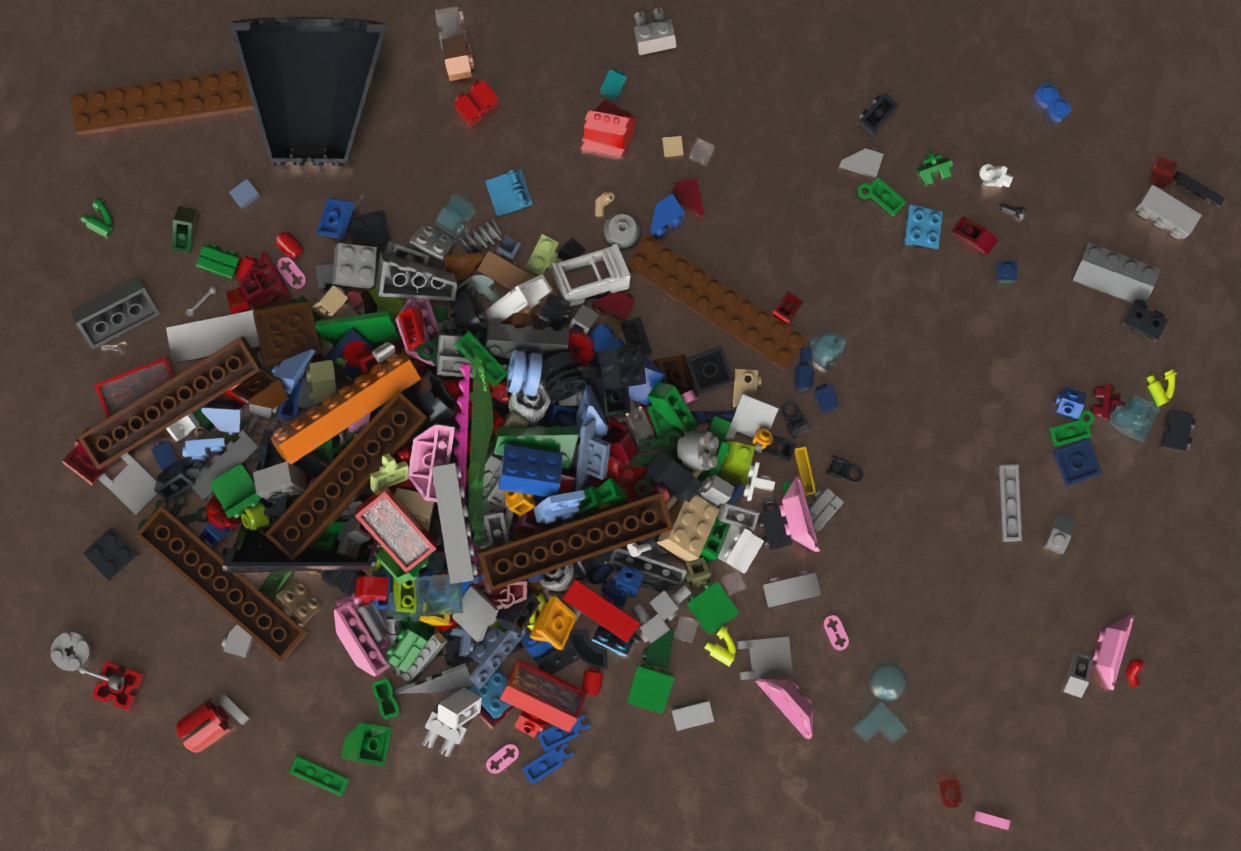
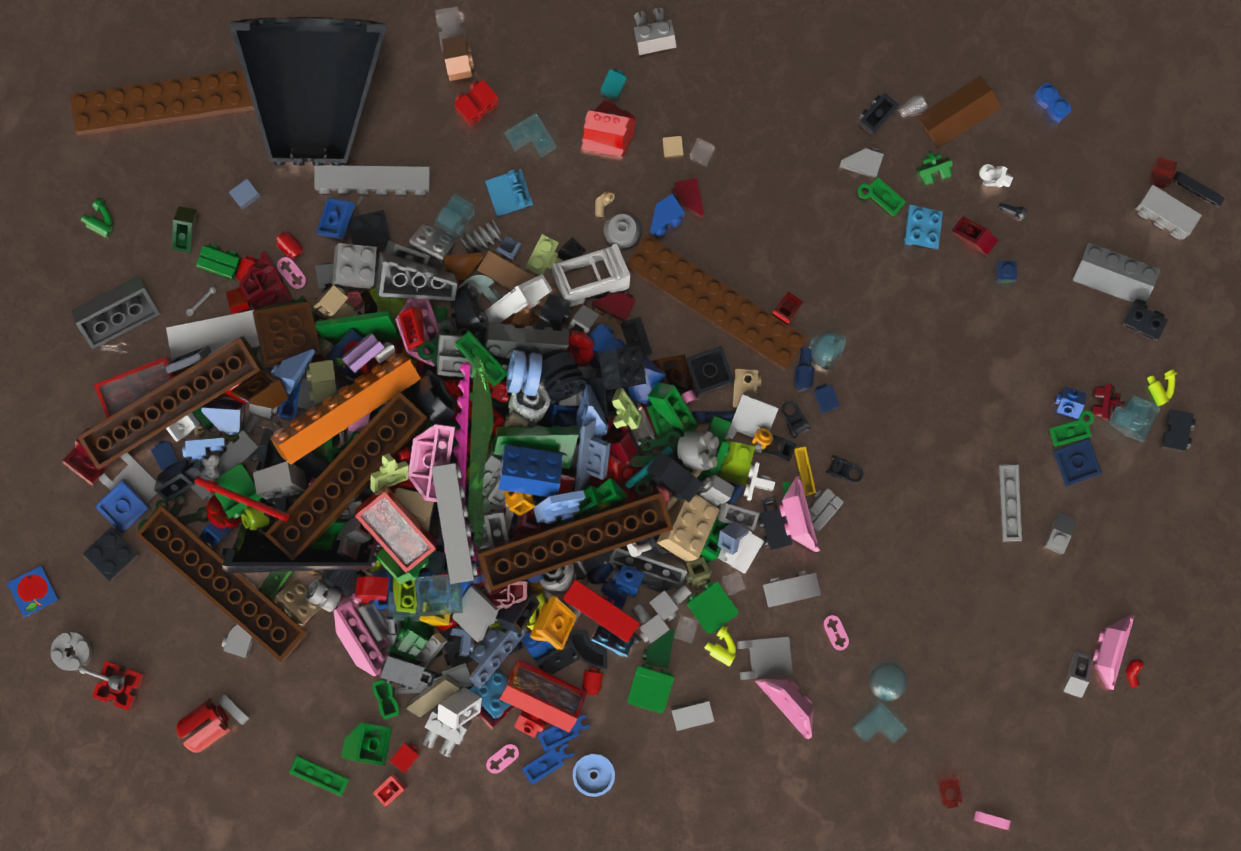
none -> tile [7,566,59,617]
none -> blue tile [95,480,150,534]
none -> tile [165,346,212,374]
none -> red bar [195,476,289,522]
none -> light grey piece [202,455,219,478]
none -> light grey wheel [305,578,341,612]
none -> light grey brick [314,165,431,195]
none -> lavender slope [340,333,385,372]
none -> red slope [373,773,408,807]
none -> brick [380,651,436,689]
none -> red brick [390,742,420,773]
none -> dark tan tile [406,675,460,717]
none -> clear light blue brick [504,113,557,158]
none -> light blue wheel [572,753,615,797]
none -> yellowish green hinge [612,388,642,430]
none -> teal bar [625,446,673,490]
none -> sand blue panel [718,522,749,555]
none -> clear cone [898,94,928,118]
none -> reddish brown slope [917,76,1001,149]

